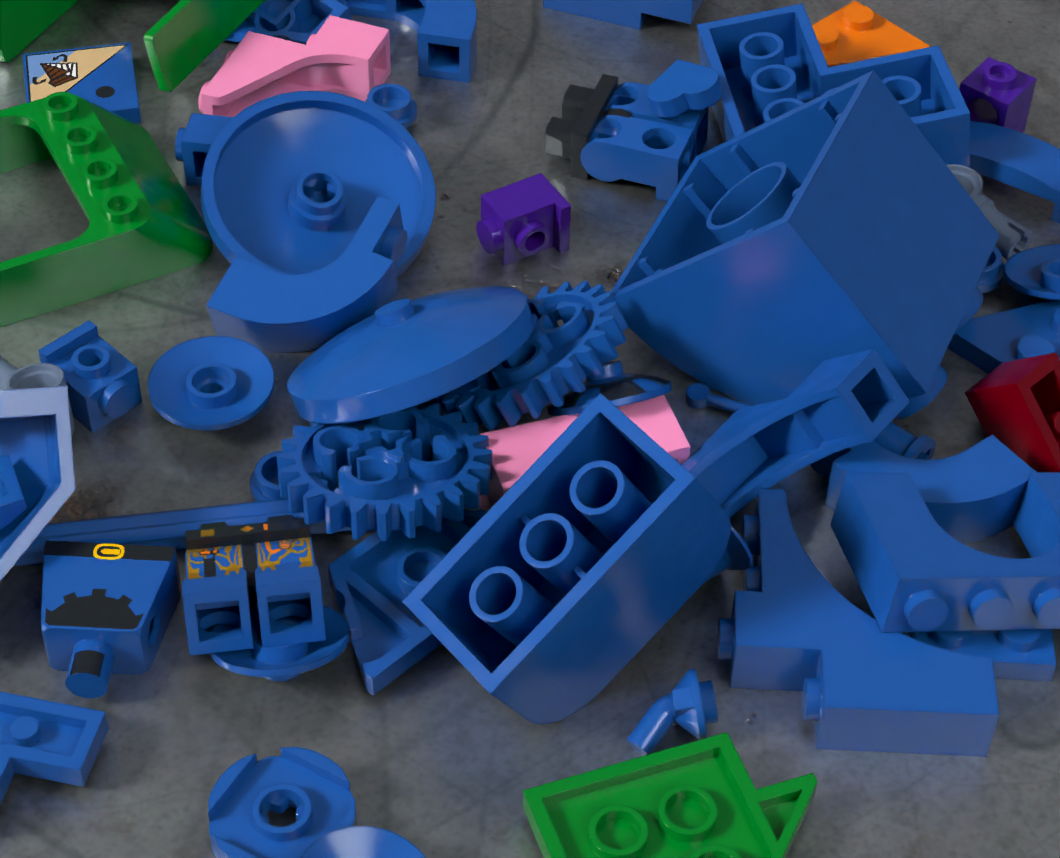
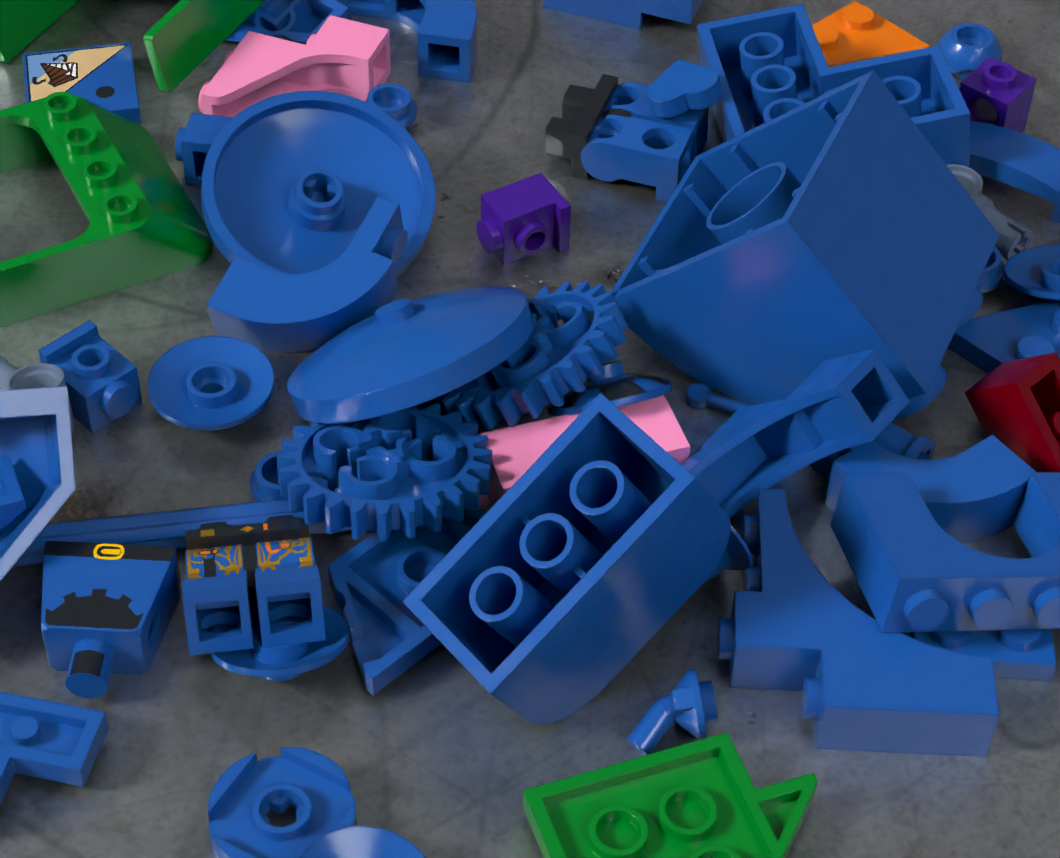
none -> blue plate [937,23,1002,80]

